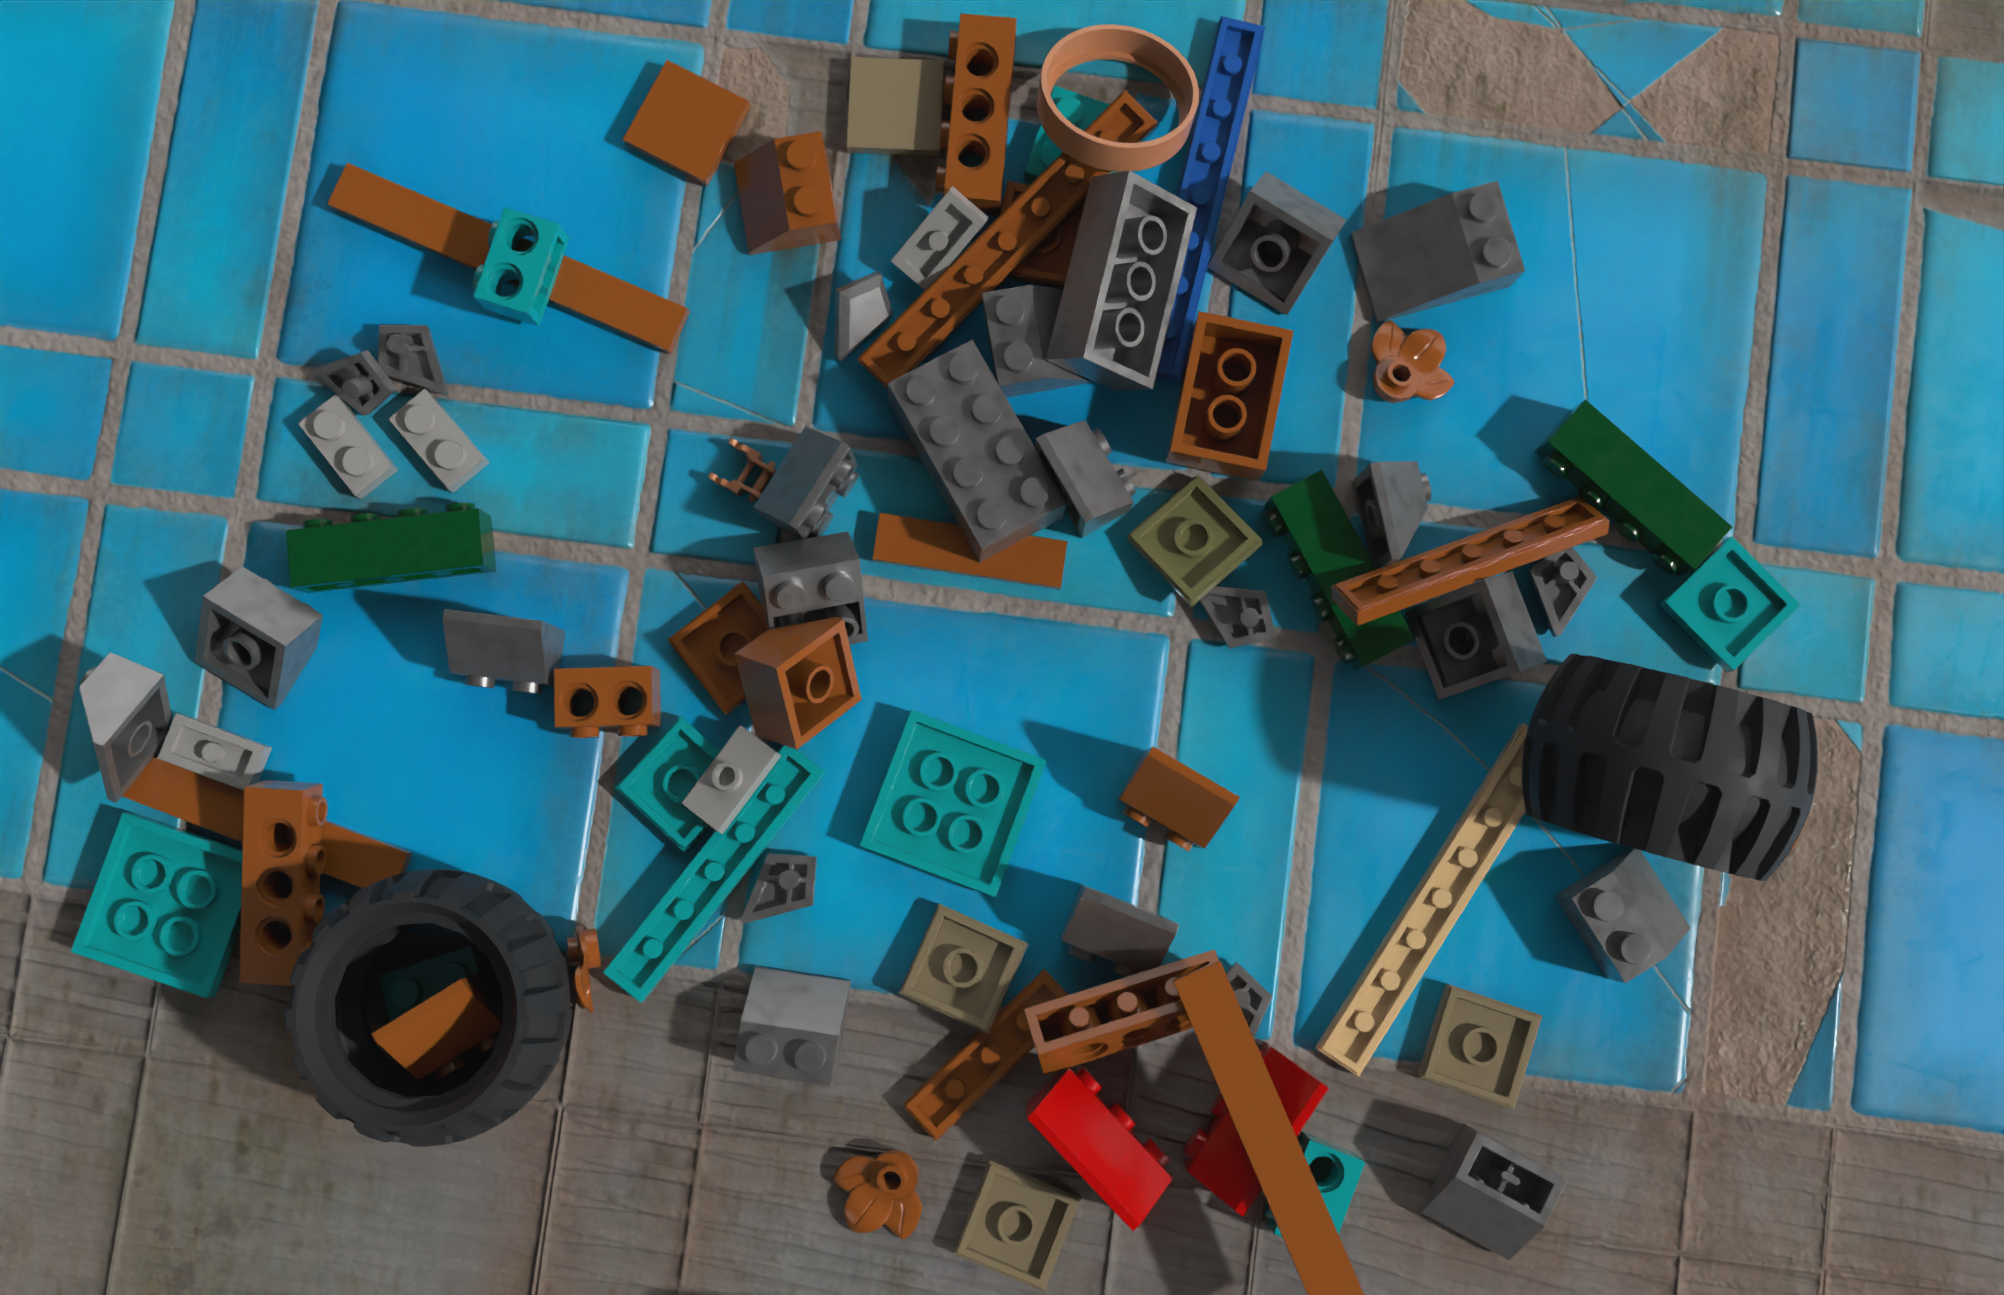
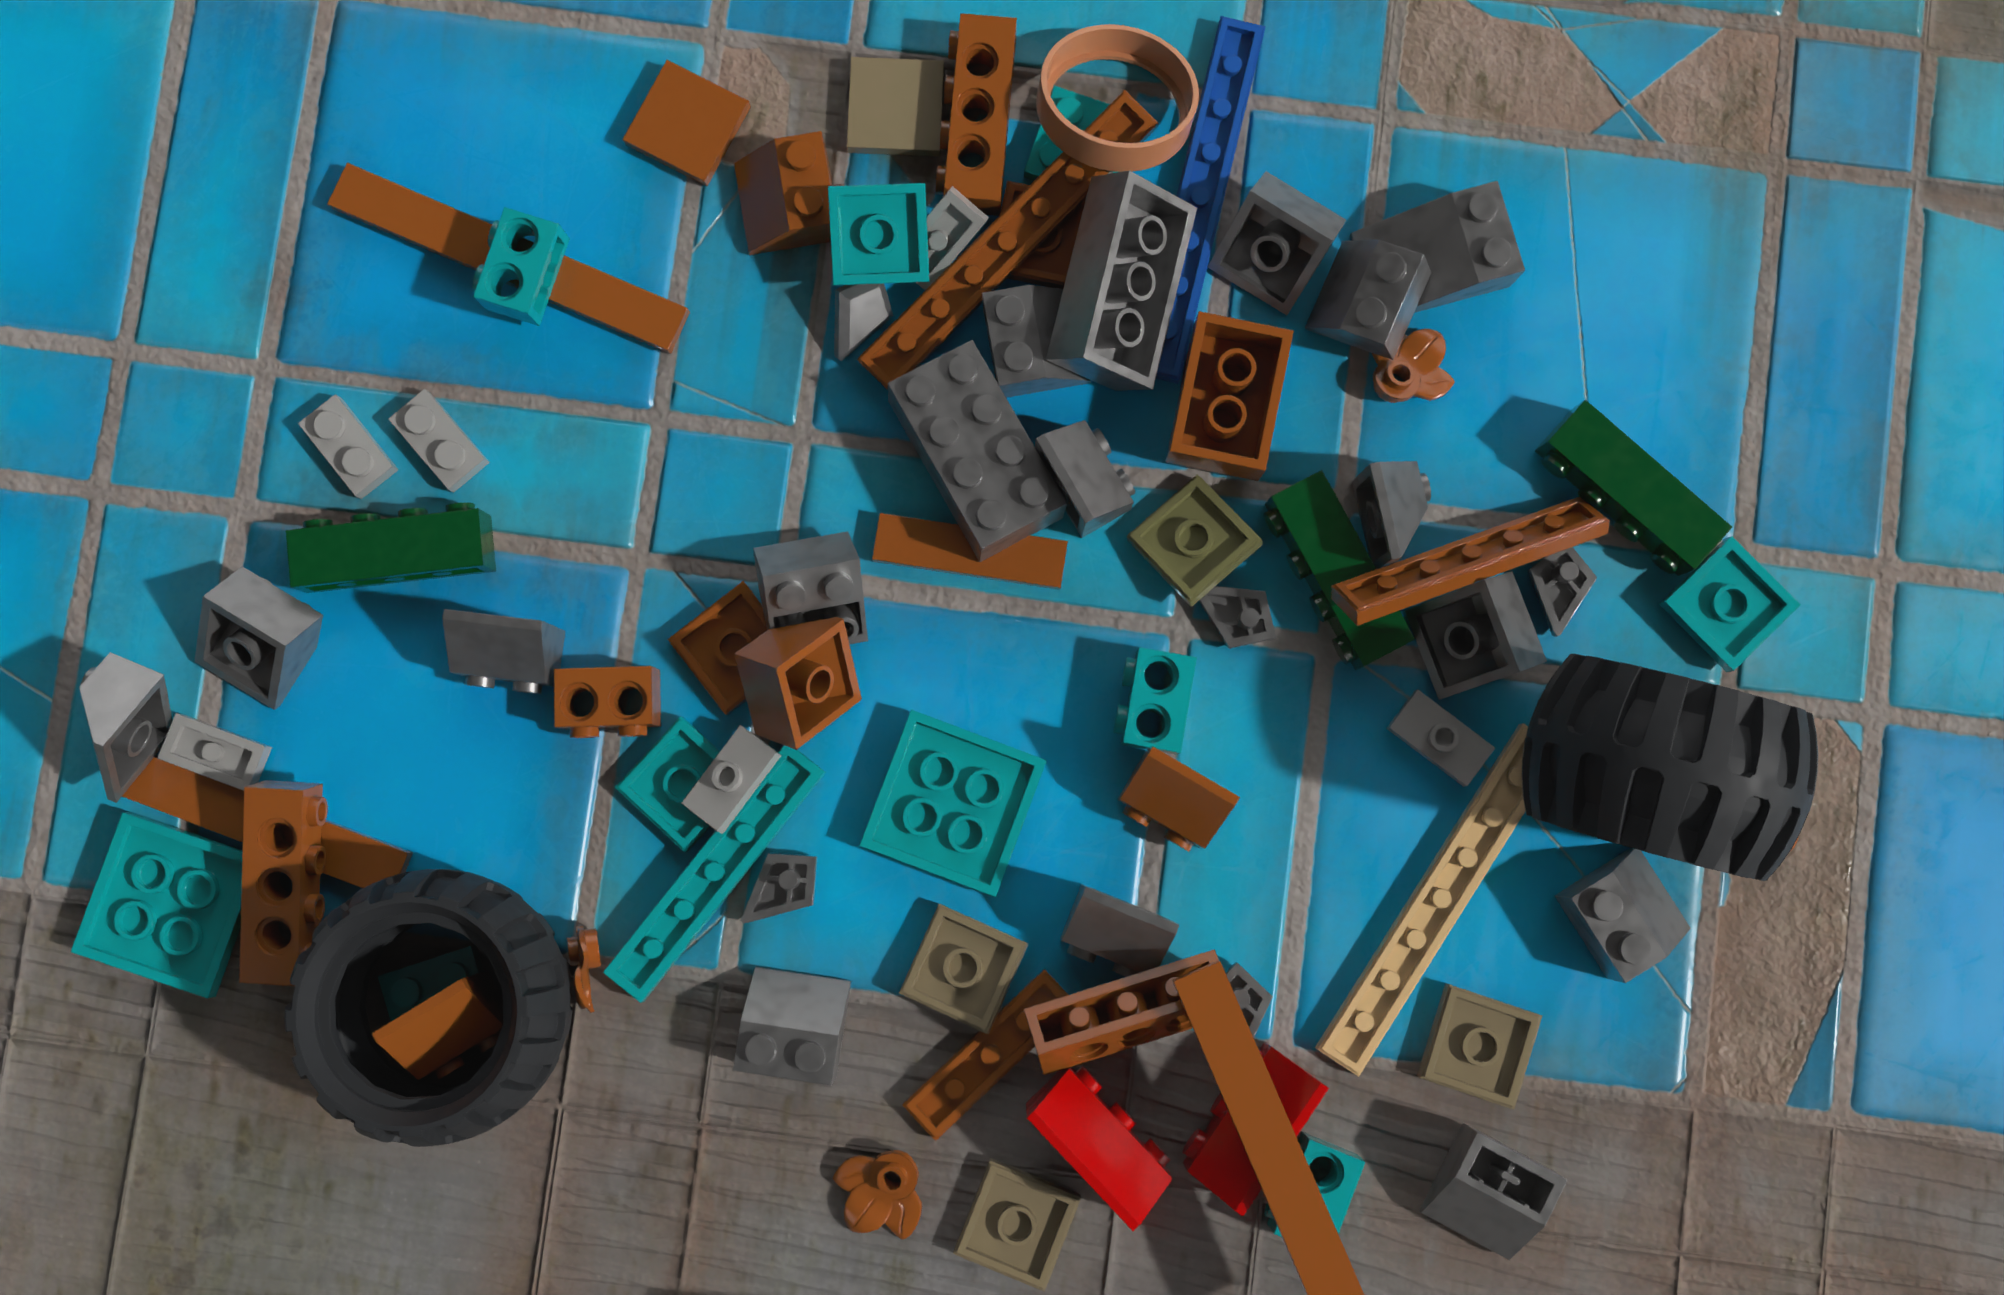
flat silver piece [311,350,397,416] -> none
flat silver piece [378,325,449,395] -> none
nougat piece [707,438,777,503] -> none
flat silver slope [754,426,859,540] -> none
none -> teal plate [828,183,929,285]
none -> teal brick [1114,647,1197,755]
none -> flat silver slope [1305,240,1431,360]
none -> light grey plate [1386,690,1495,787]

